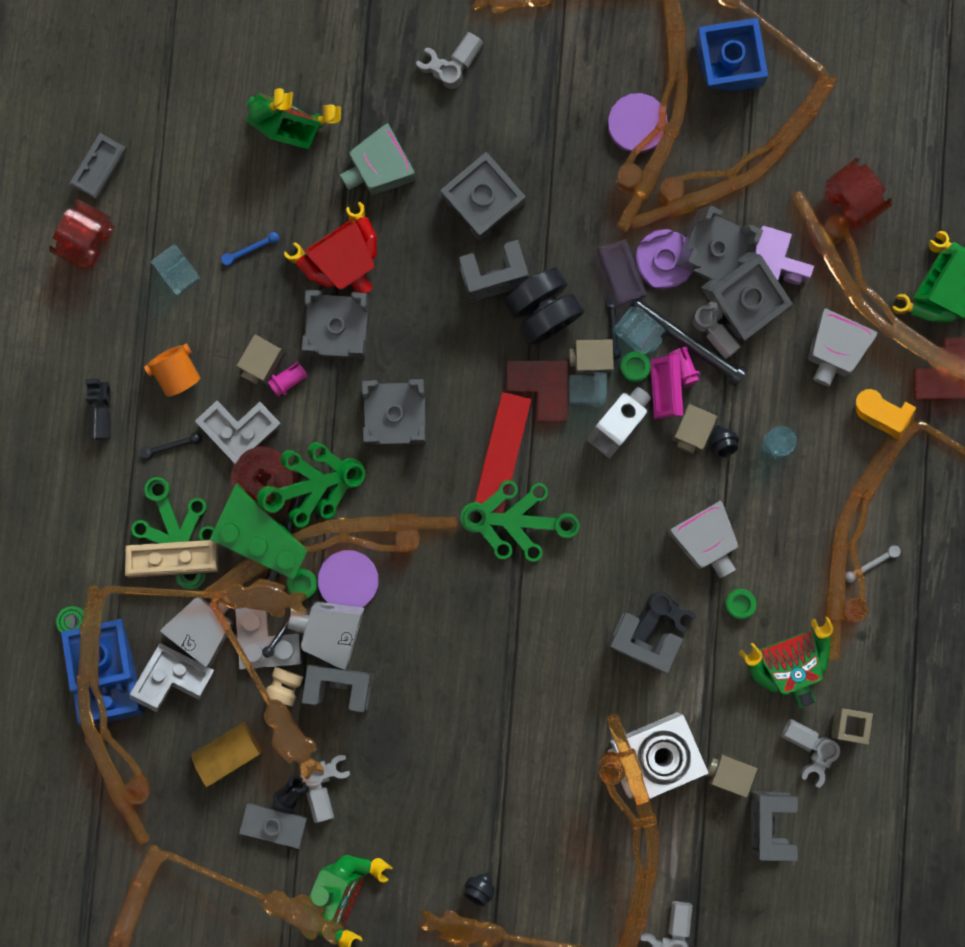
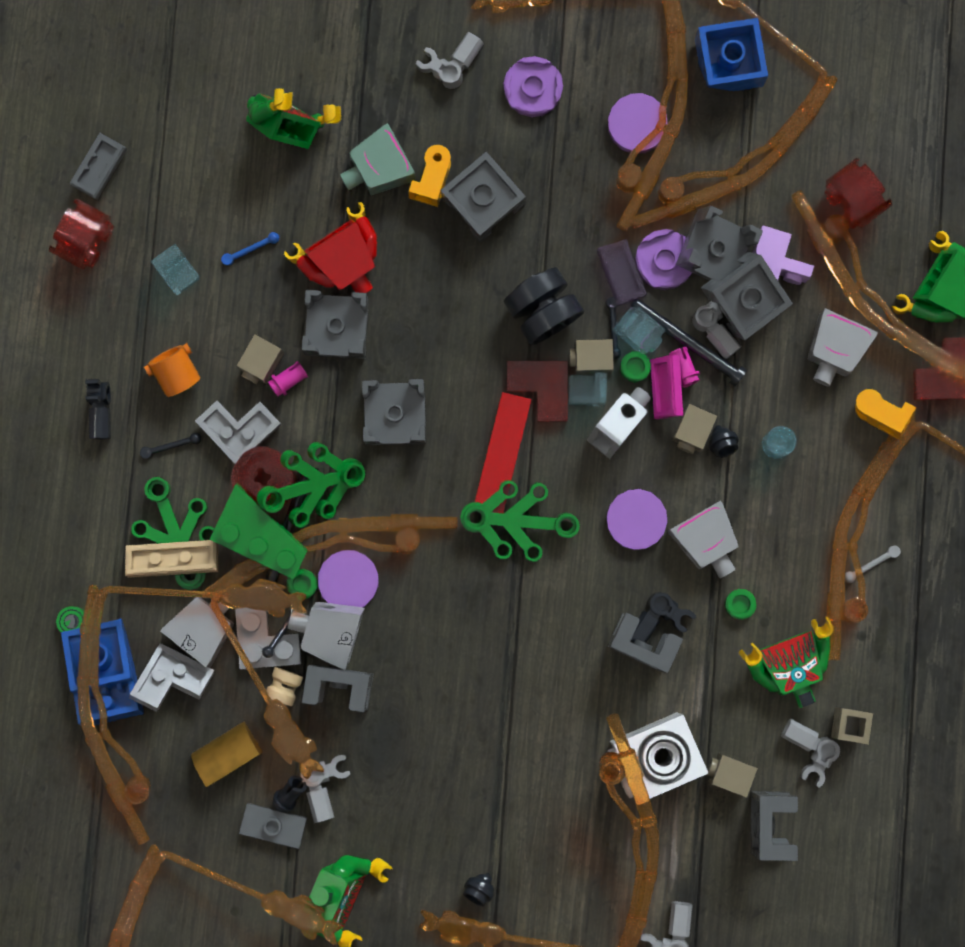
dark grey panel [459,240,529,303] -> none
none -> light orange leg [409,145,451,207]
none -> medium lavender tile [504,56,563,117]
none -> medium lavender tile [606,489,667,550]

